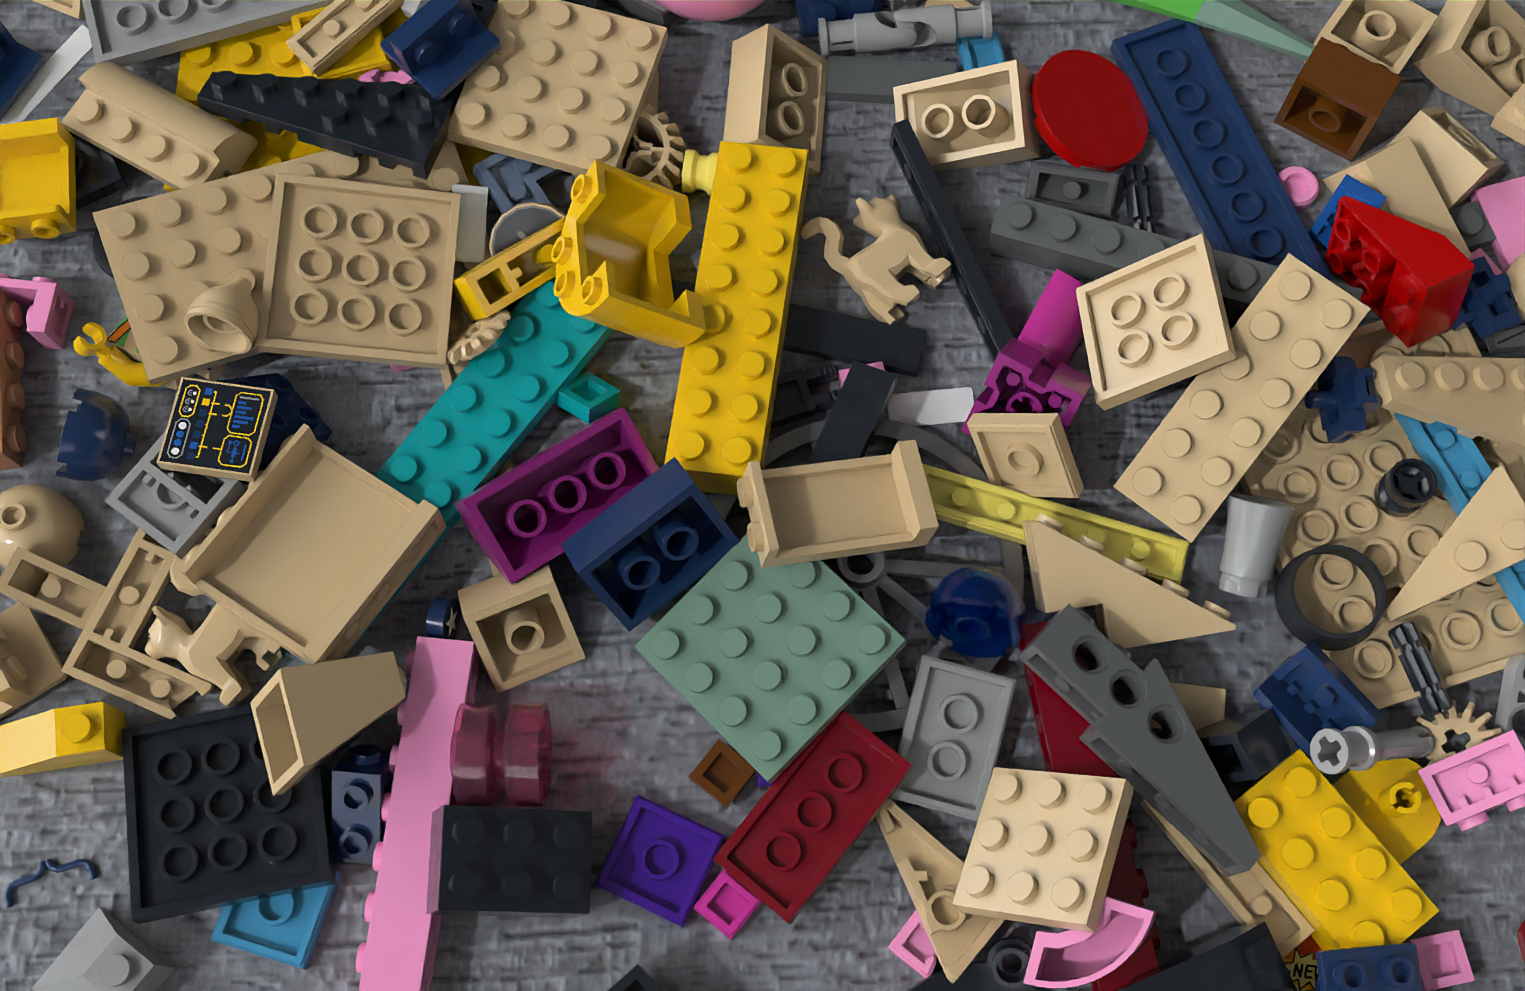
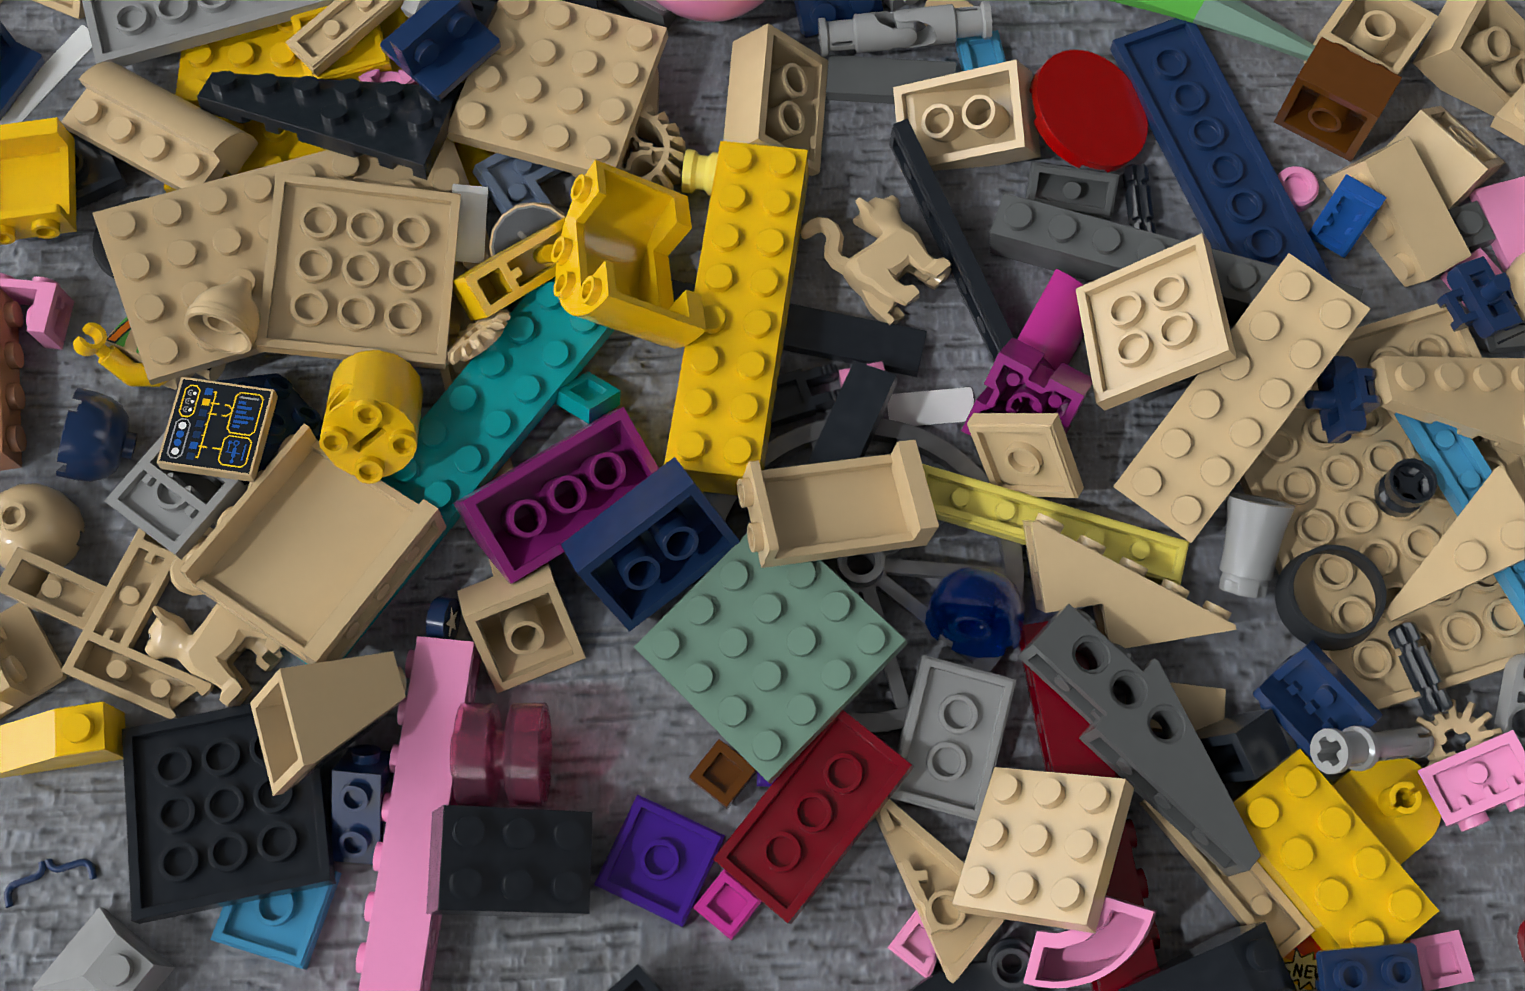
red slope [1325,196,1475,348] -> none
none -> yellow cylinder [319,350,423,484]

